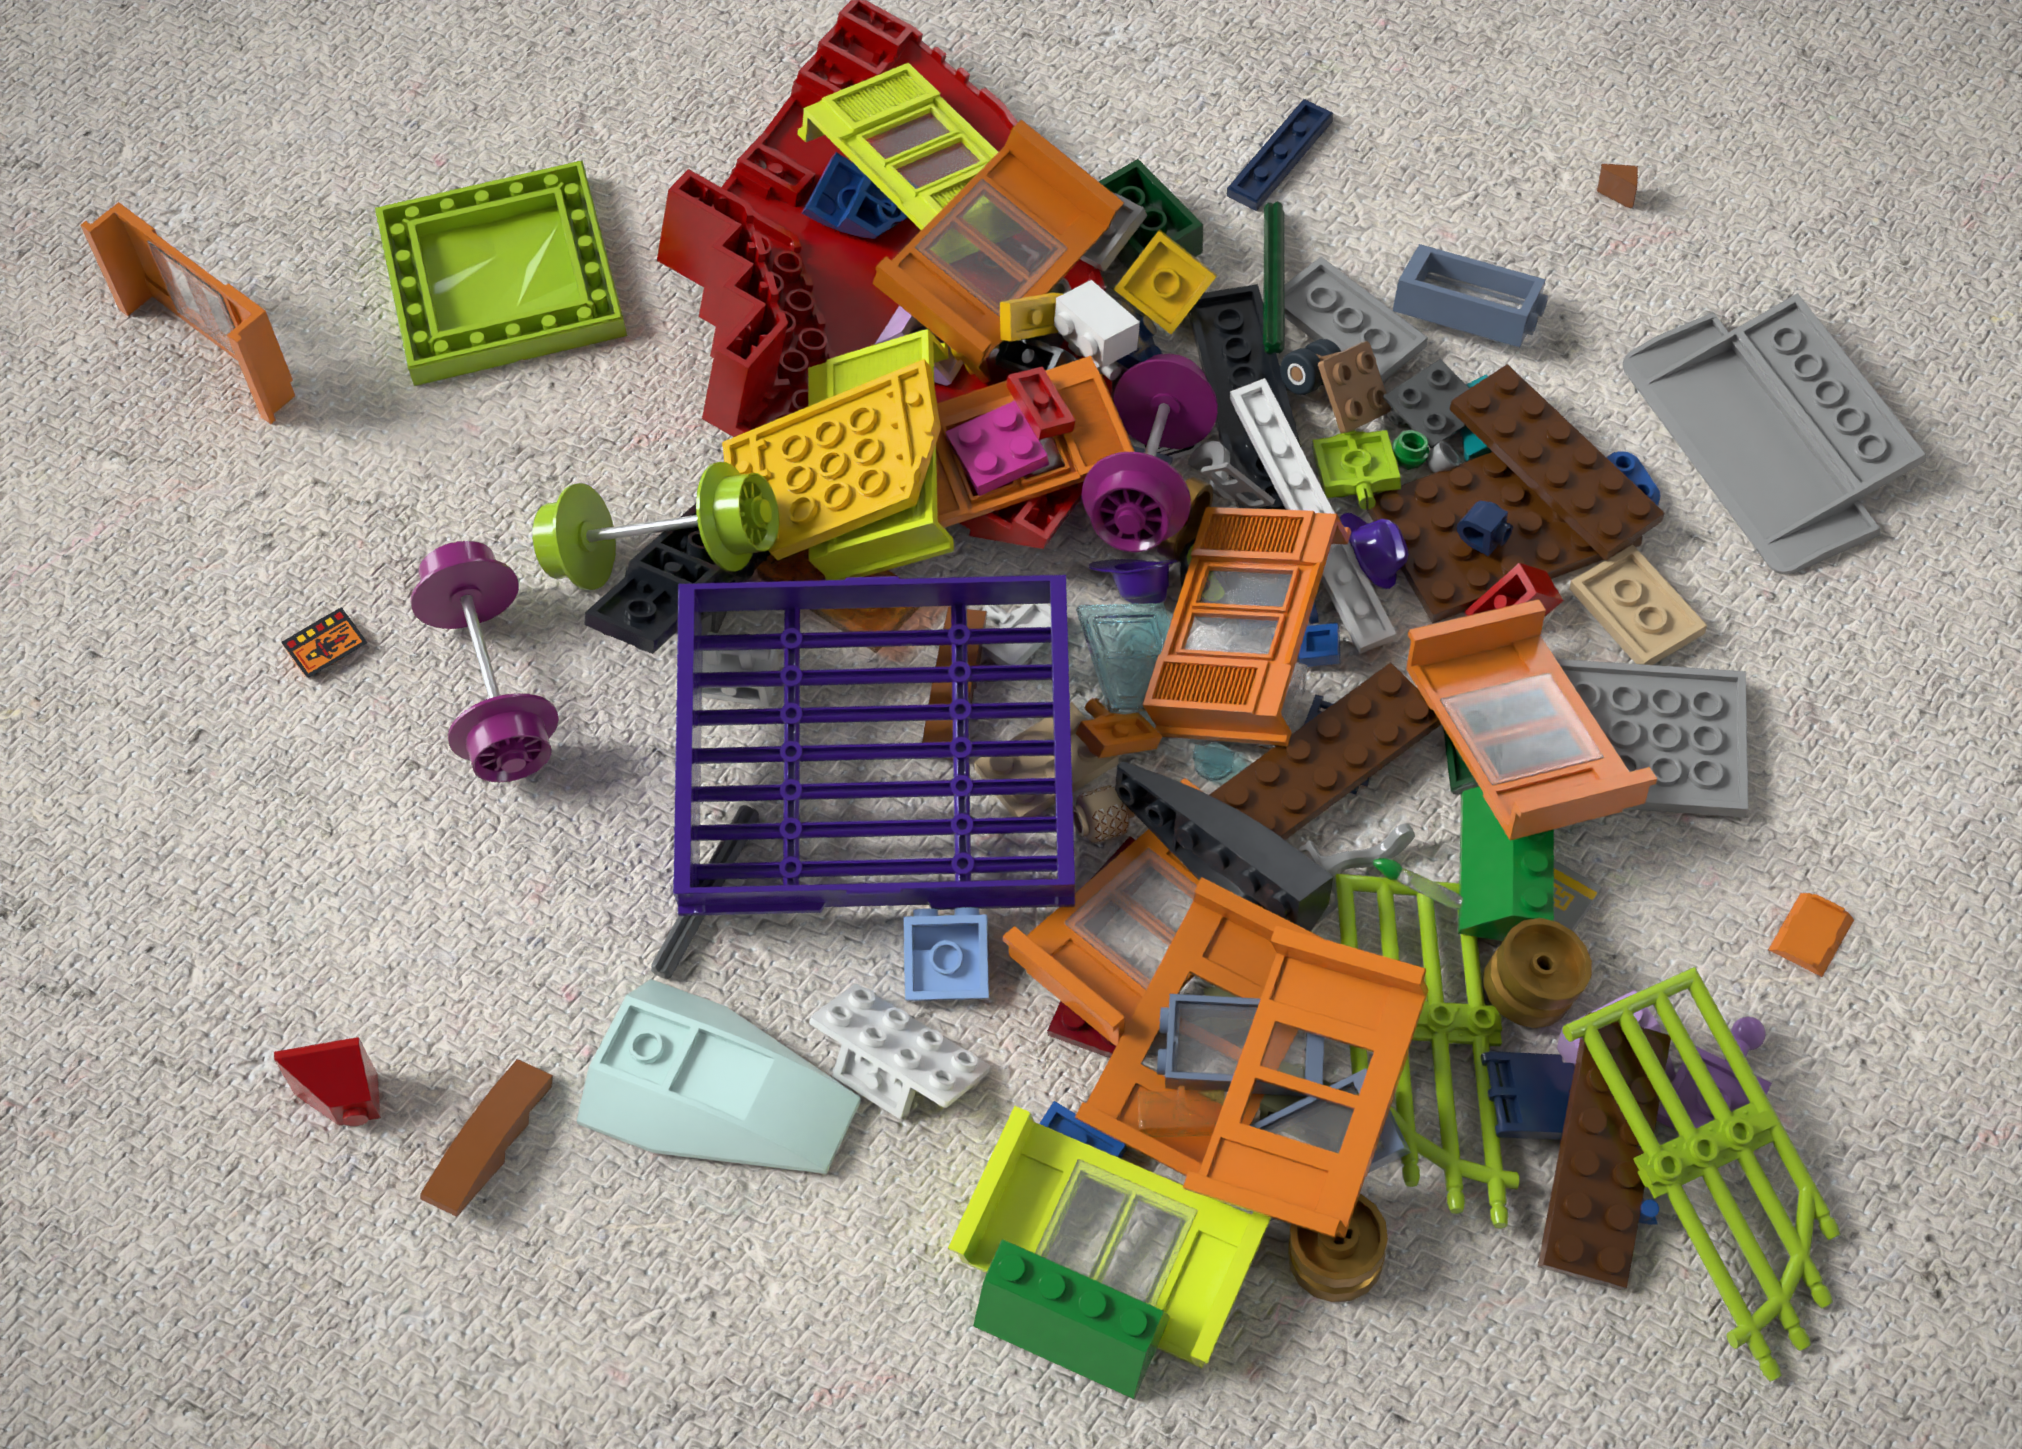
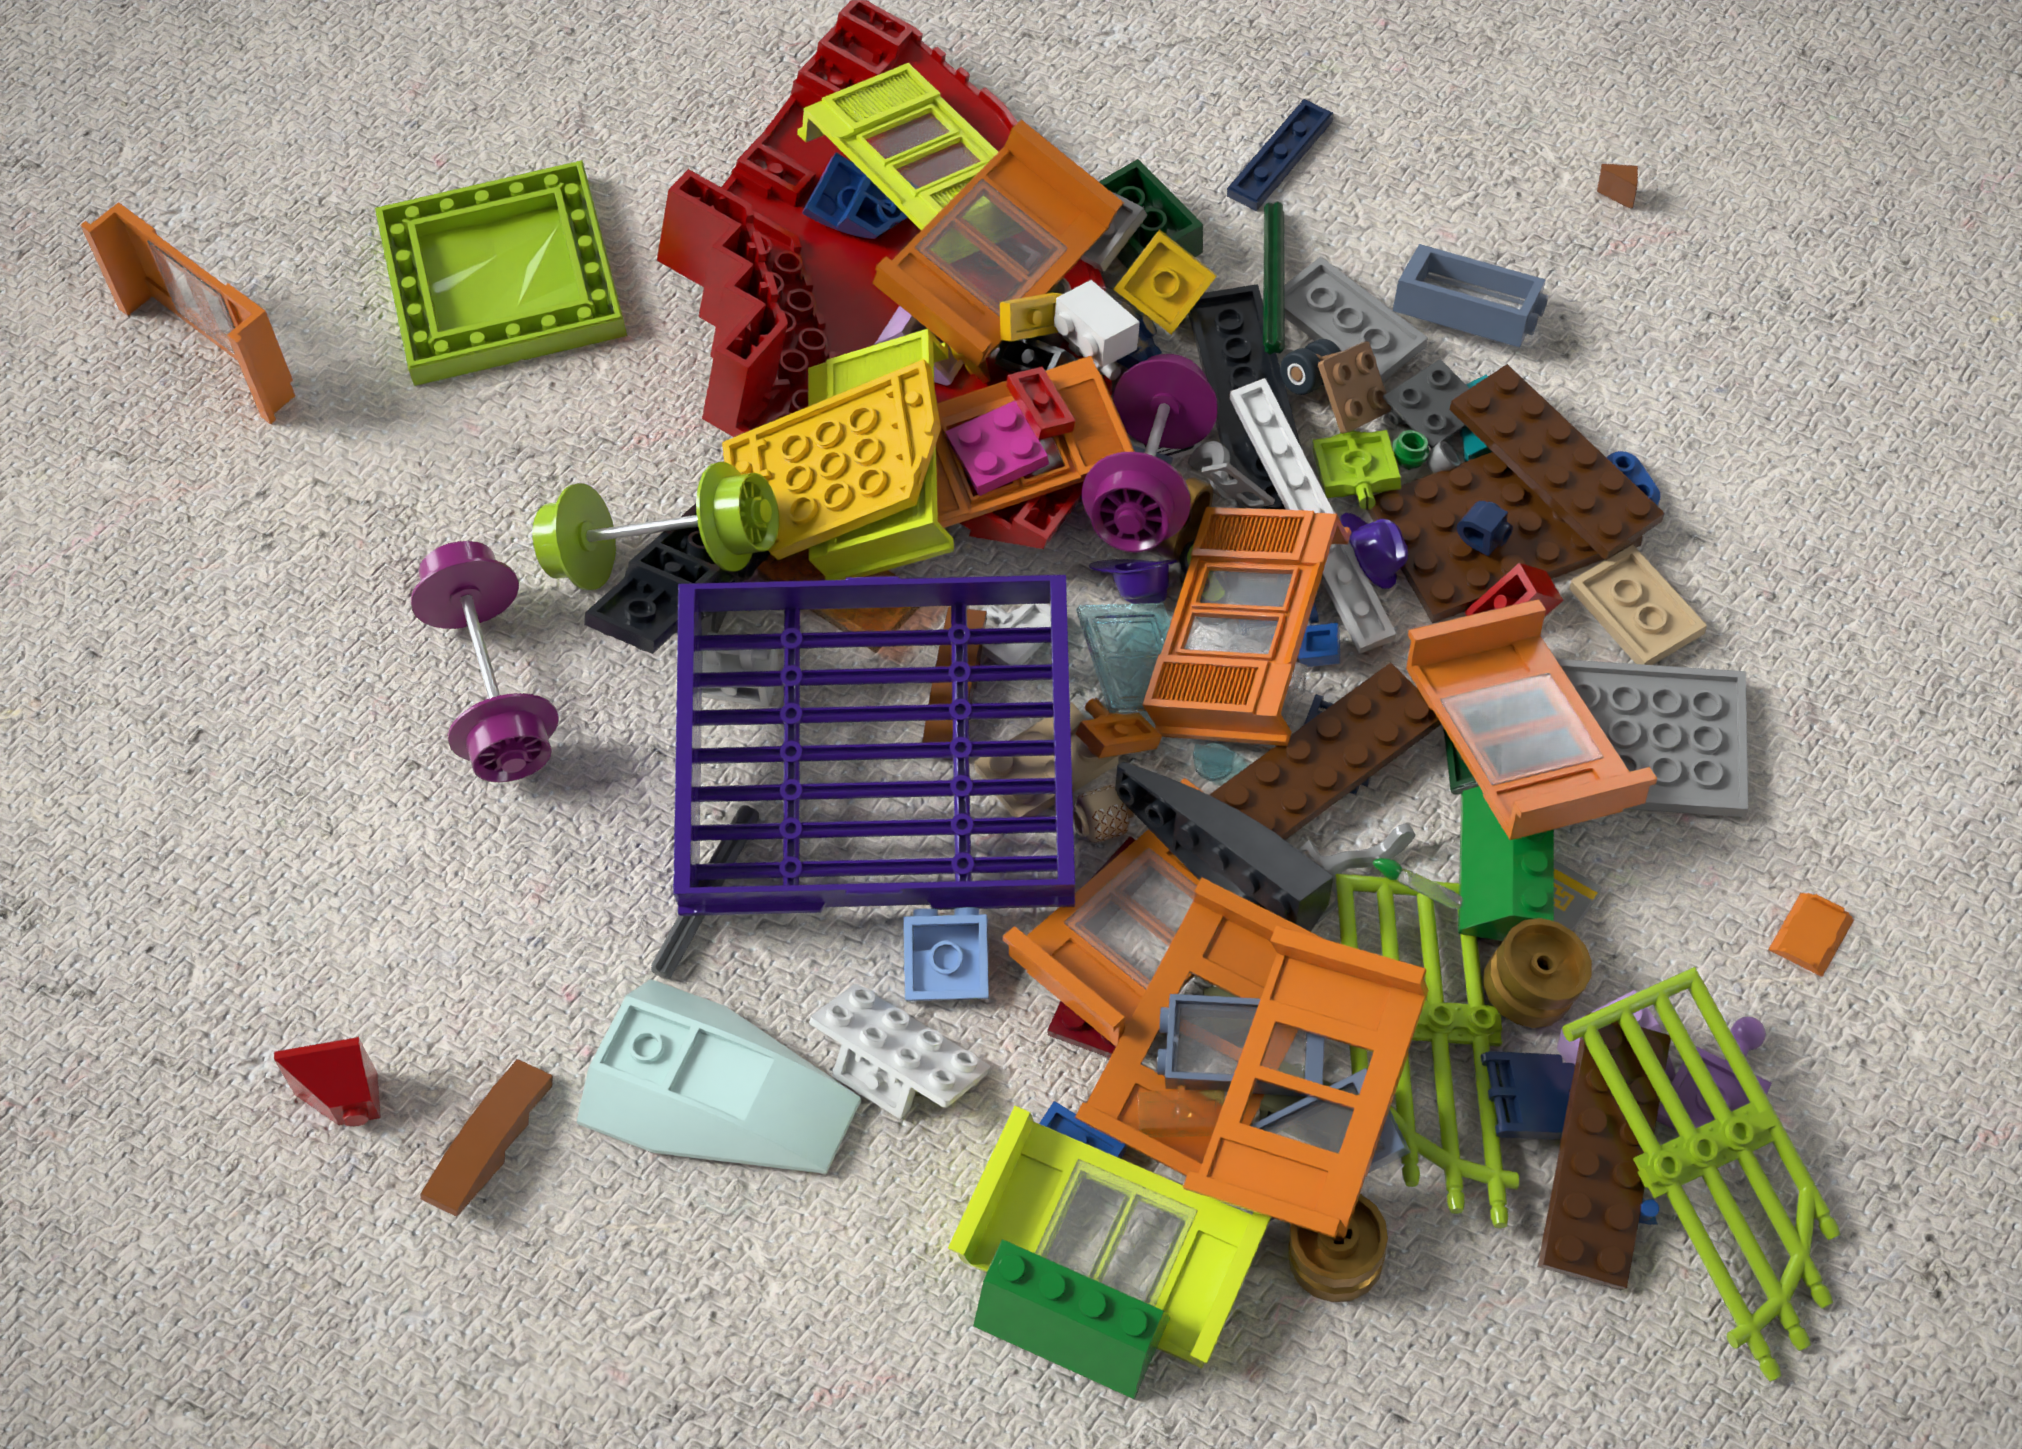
piece [281,607,368,679] -> none
light grey slope [1623,293,1926,575] -> none

